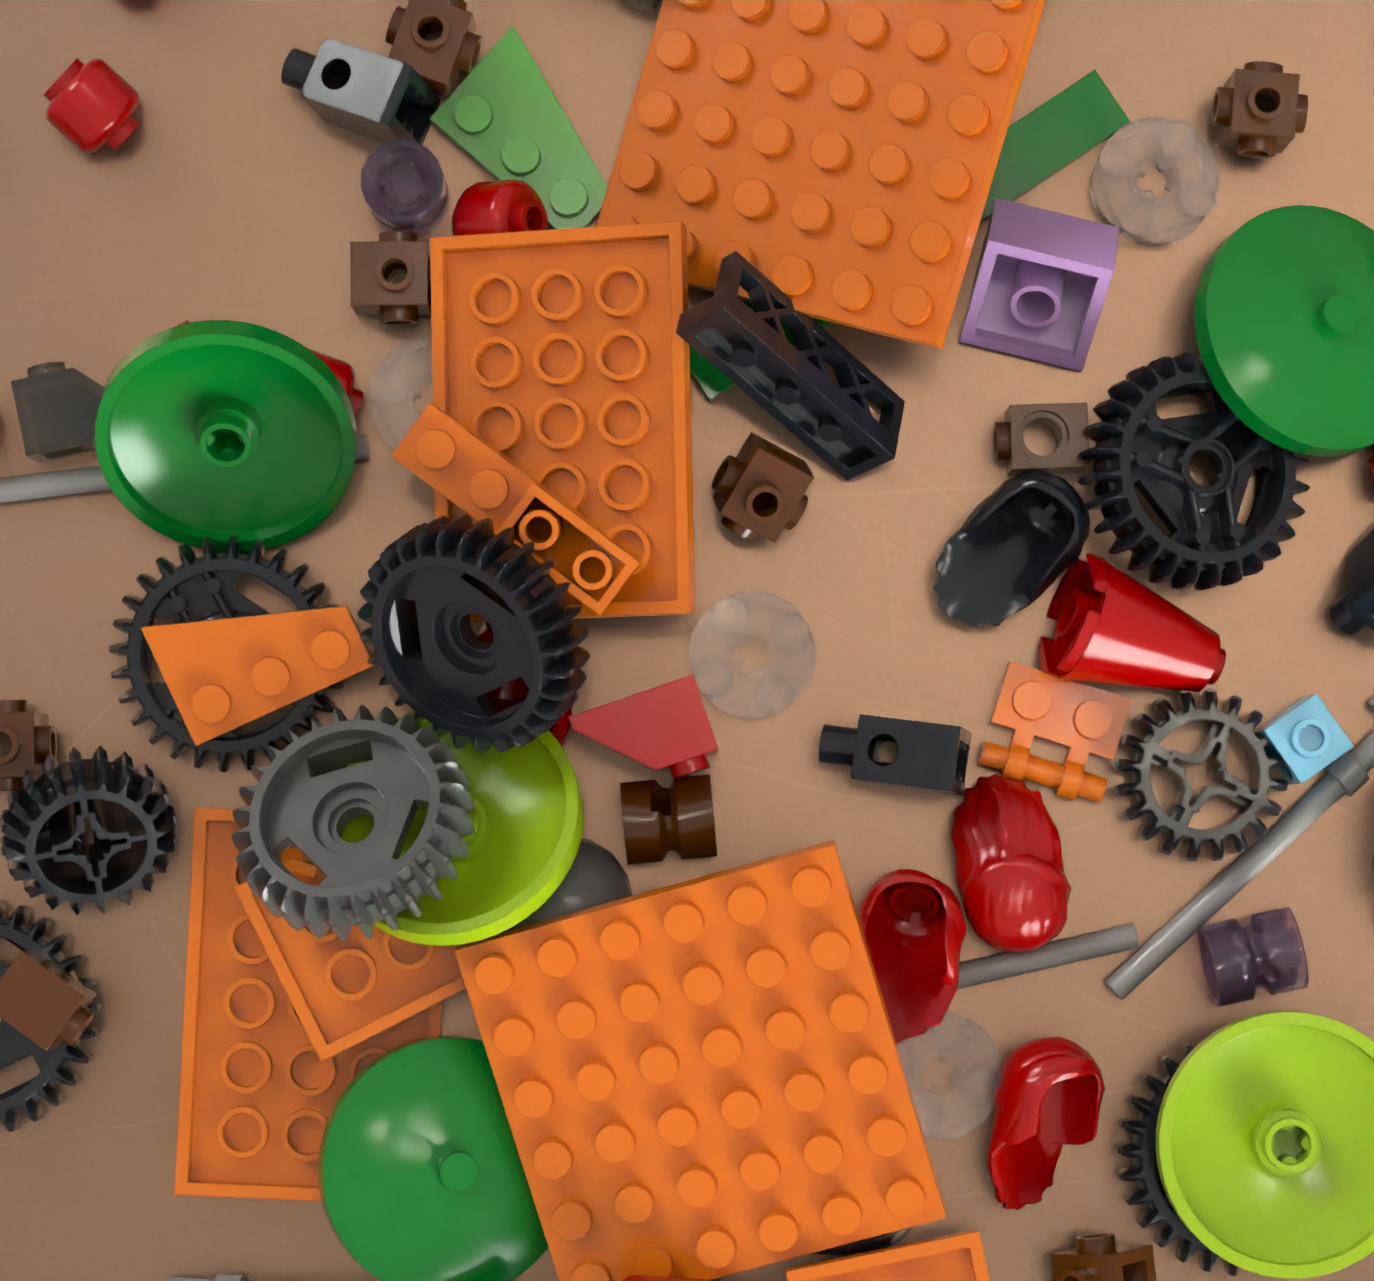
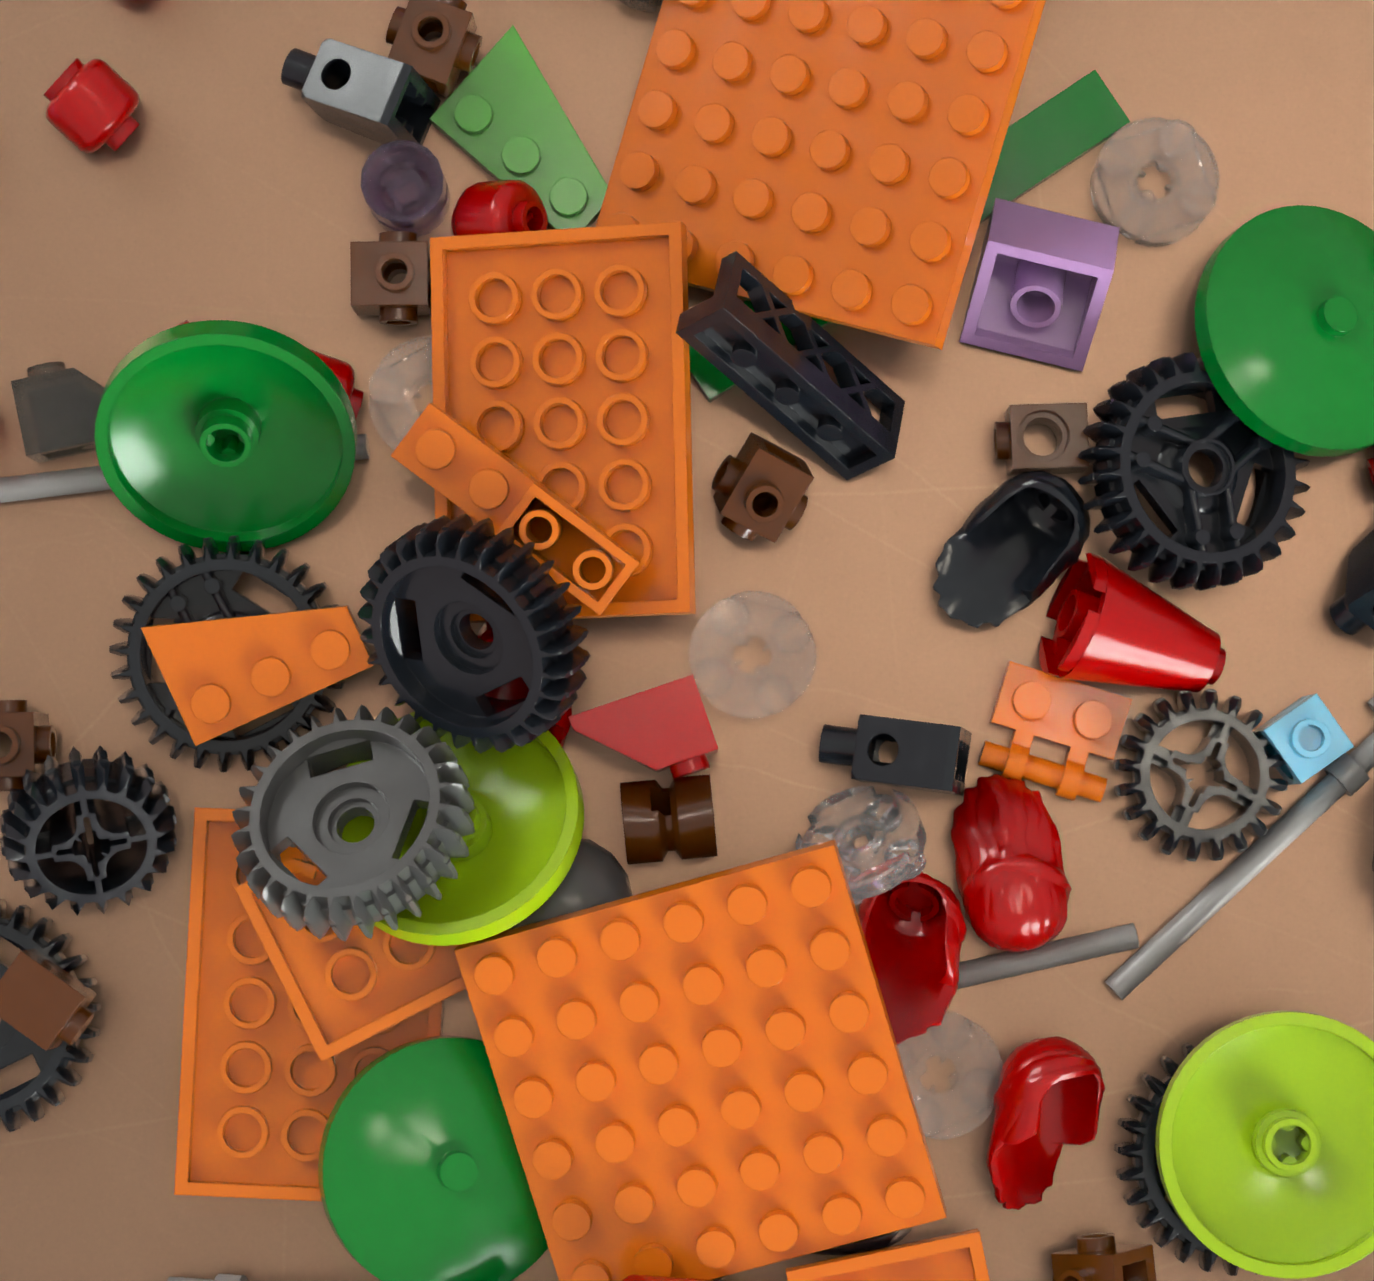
wheel [1198,907,1309,1007] -> none
reddish brown brick [1212,61,1308,158] -> none
none -> clear plate [795,786,926,906]

